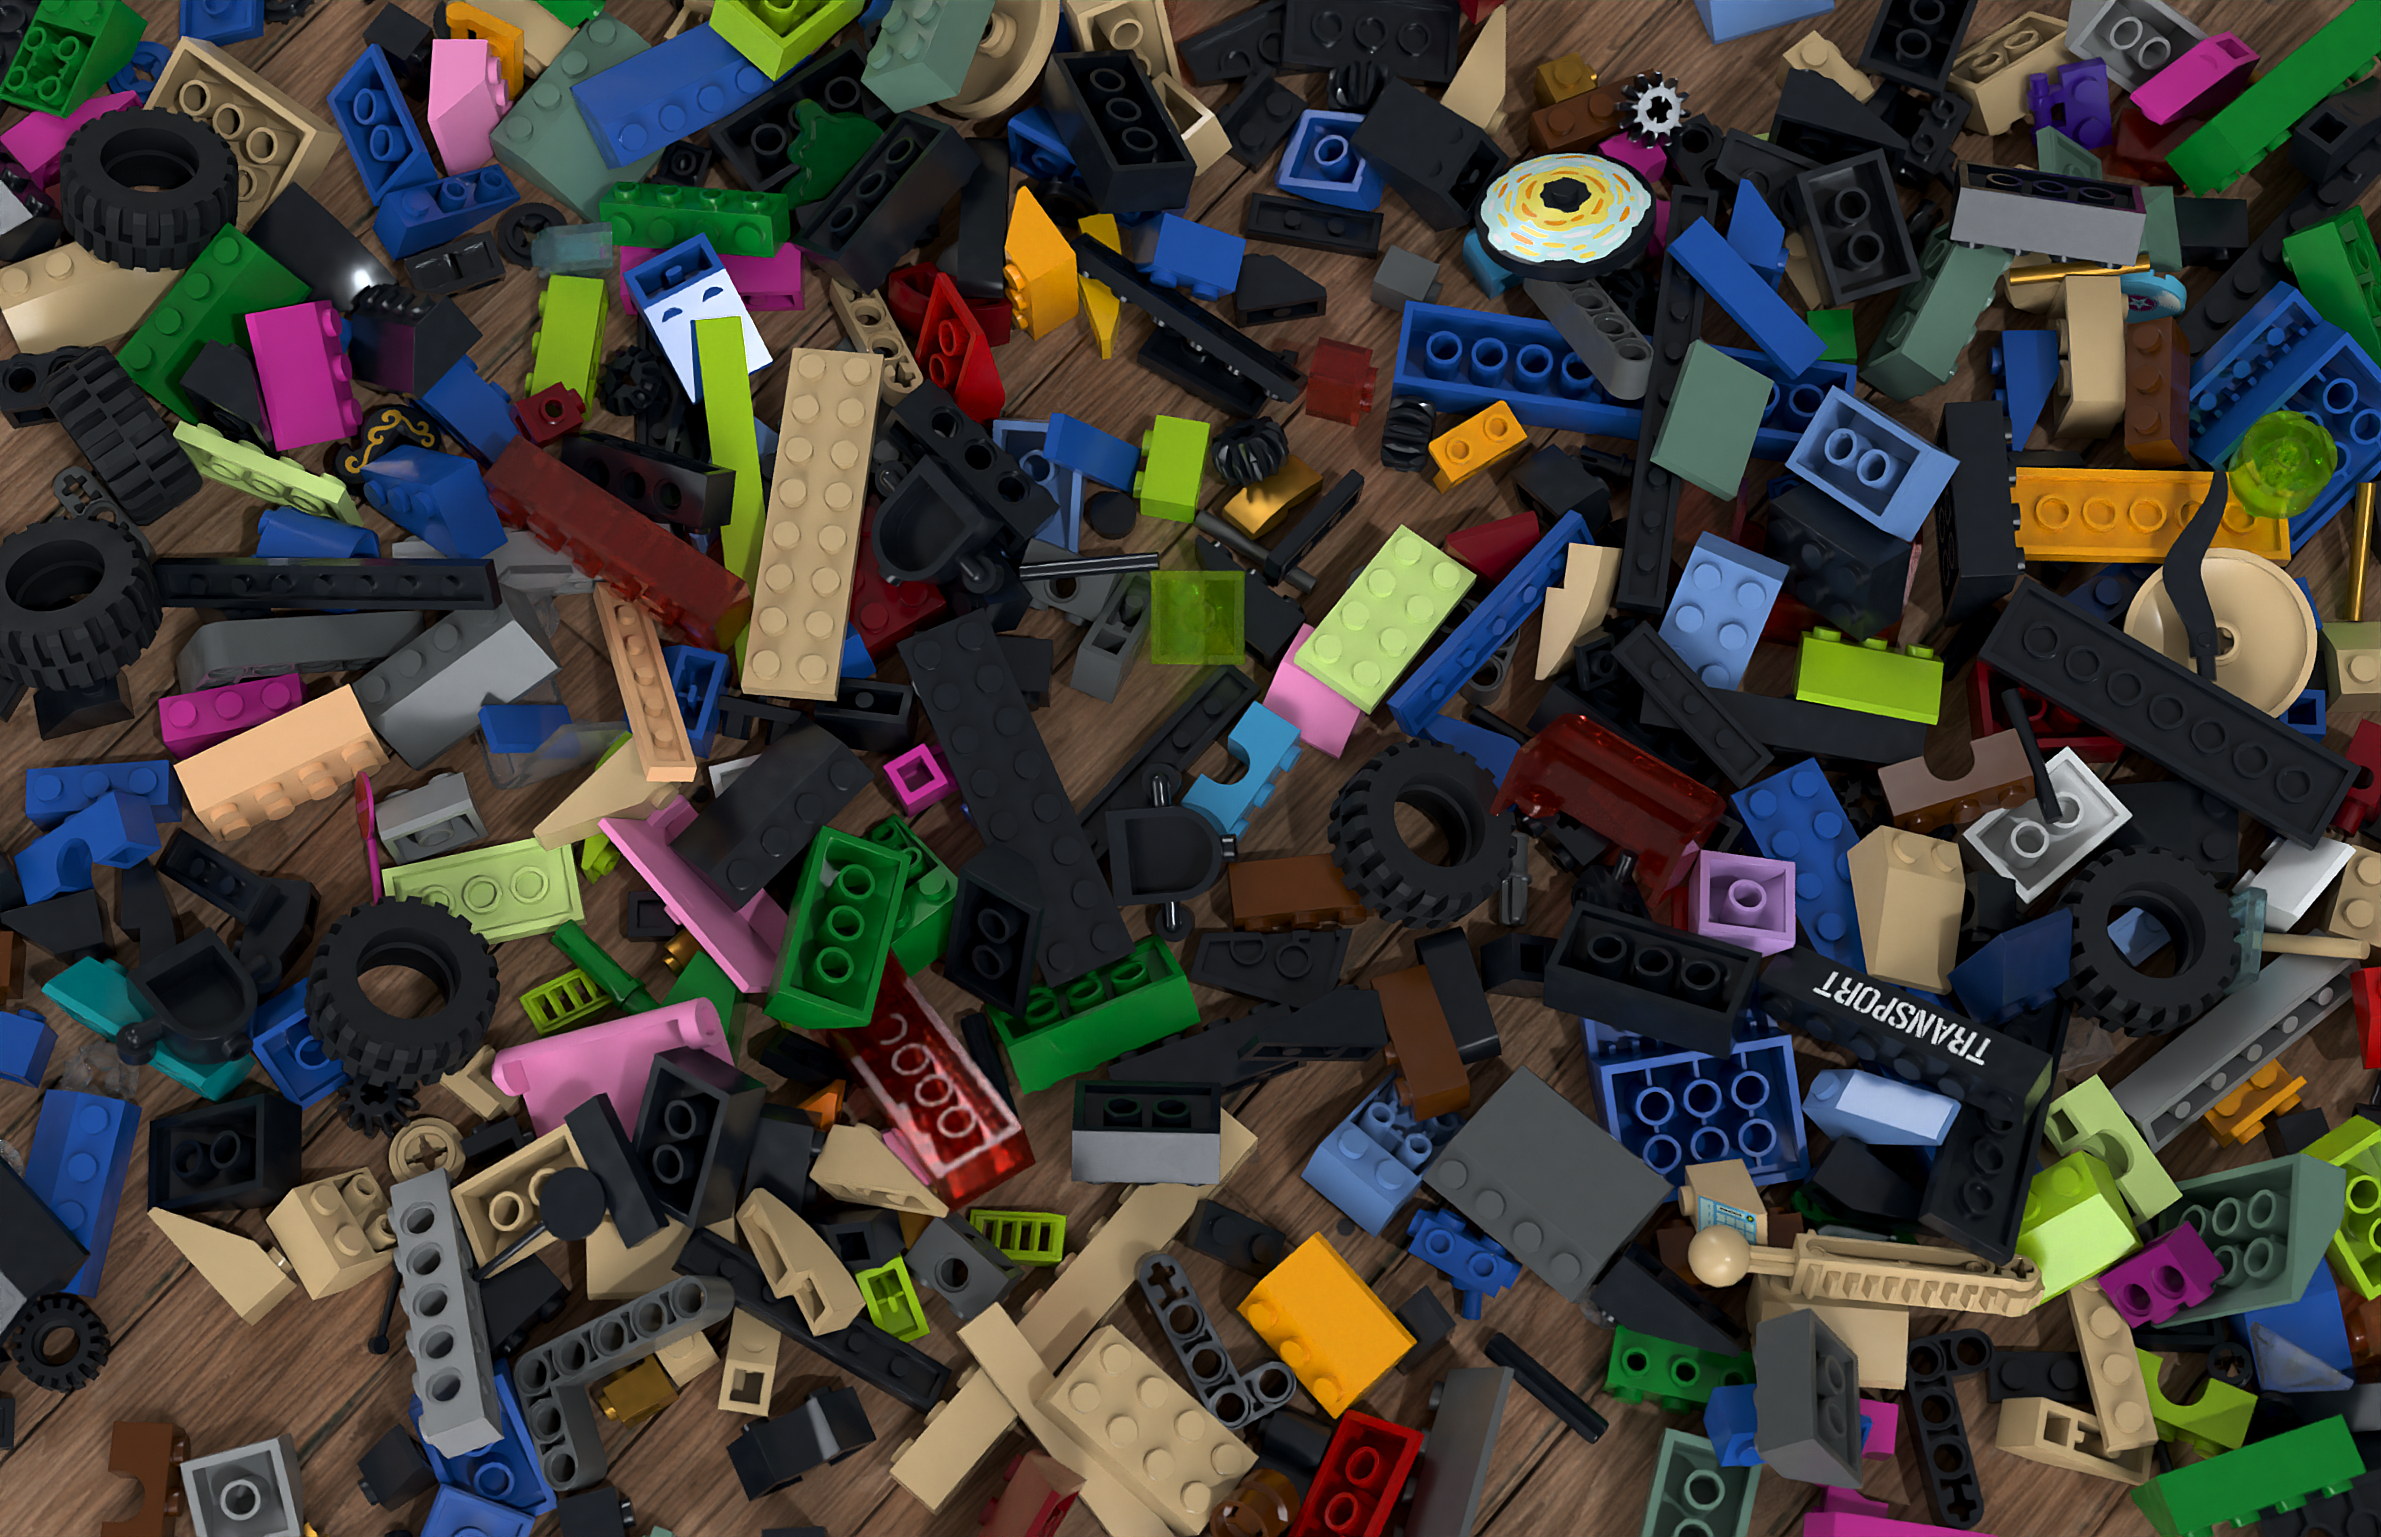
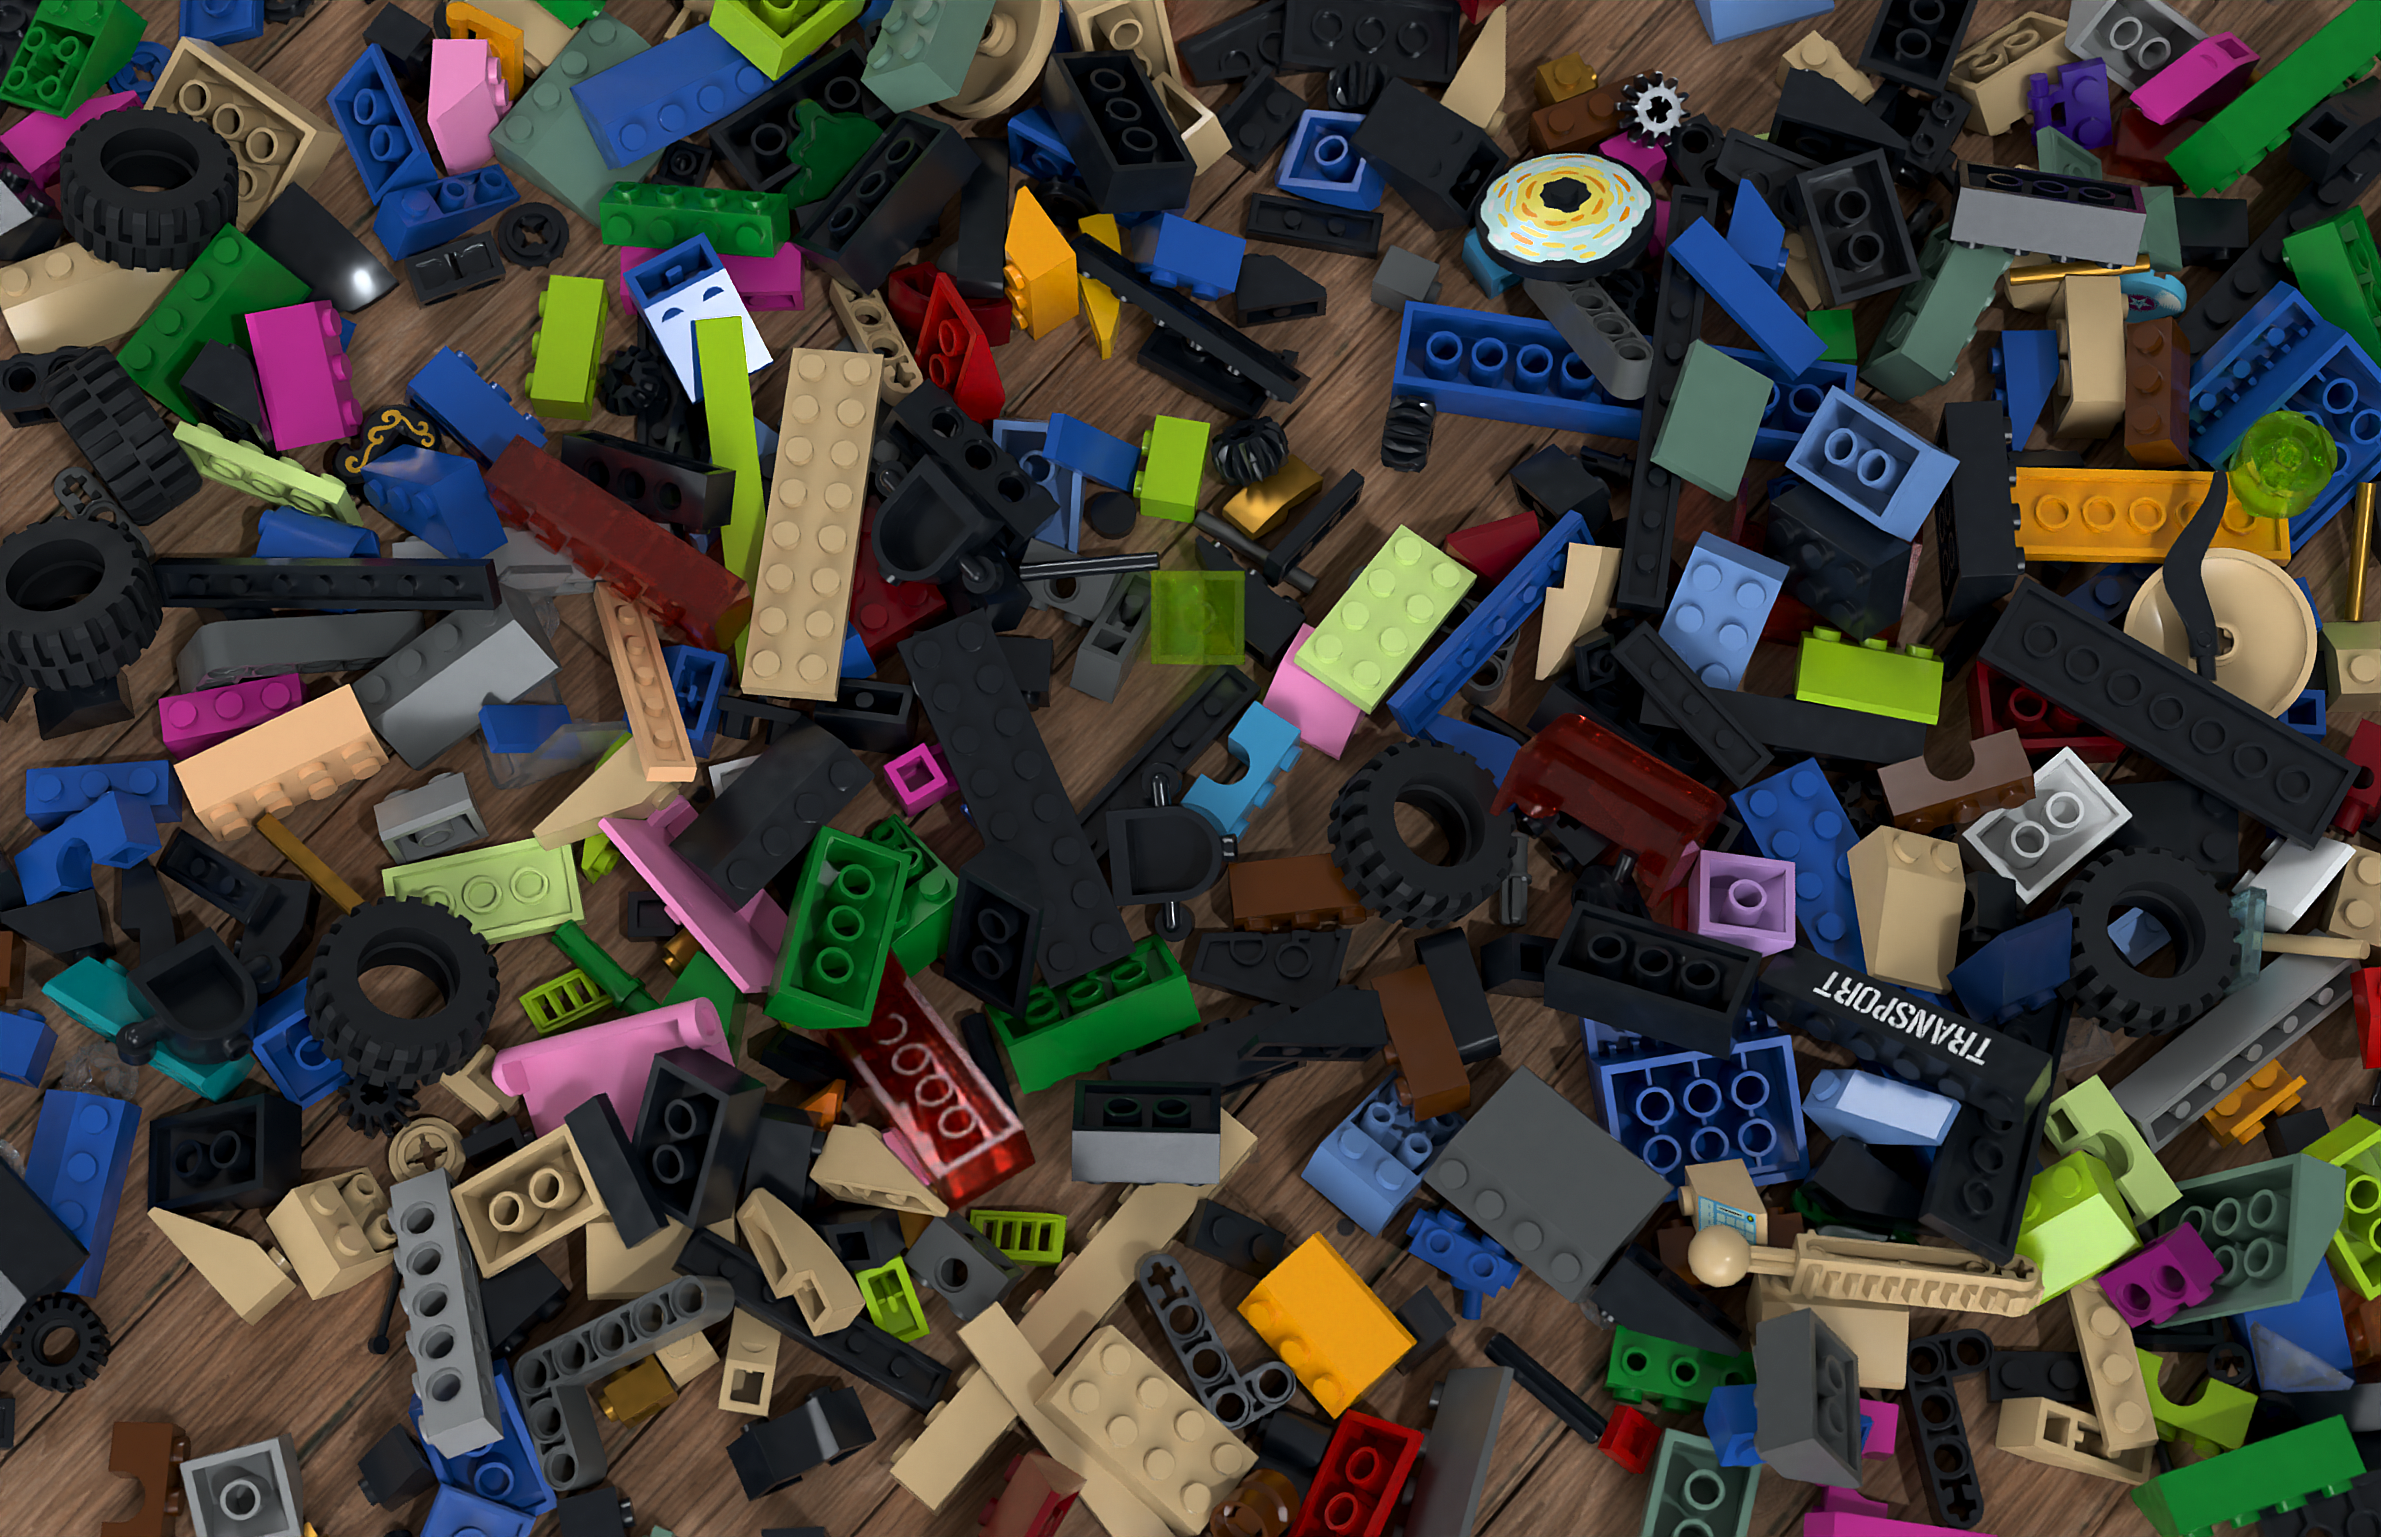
black slope [352,283,483,400] -> none
dark pink piece [355,771,383,906] -> none
black piece [472,1167,607,1282] -> none
dark red brick [509,381,586,454] -> none
clear light blue slope [531,222,613,278] -> none
clear red brick [1306,337,1379,427] -> none
light orange bracket [1427,400,1527,494] -> none
black bar [2000,688,2064,824] -> none
none -> pearl gold tile [257,812,365,917]
none -> red plate [1598,1405,1662,1474]

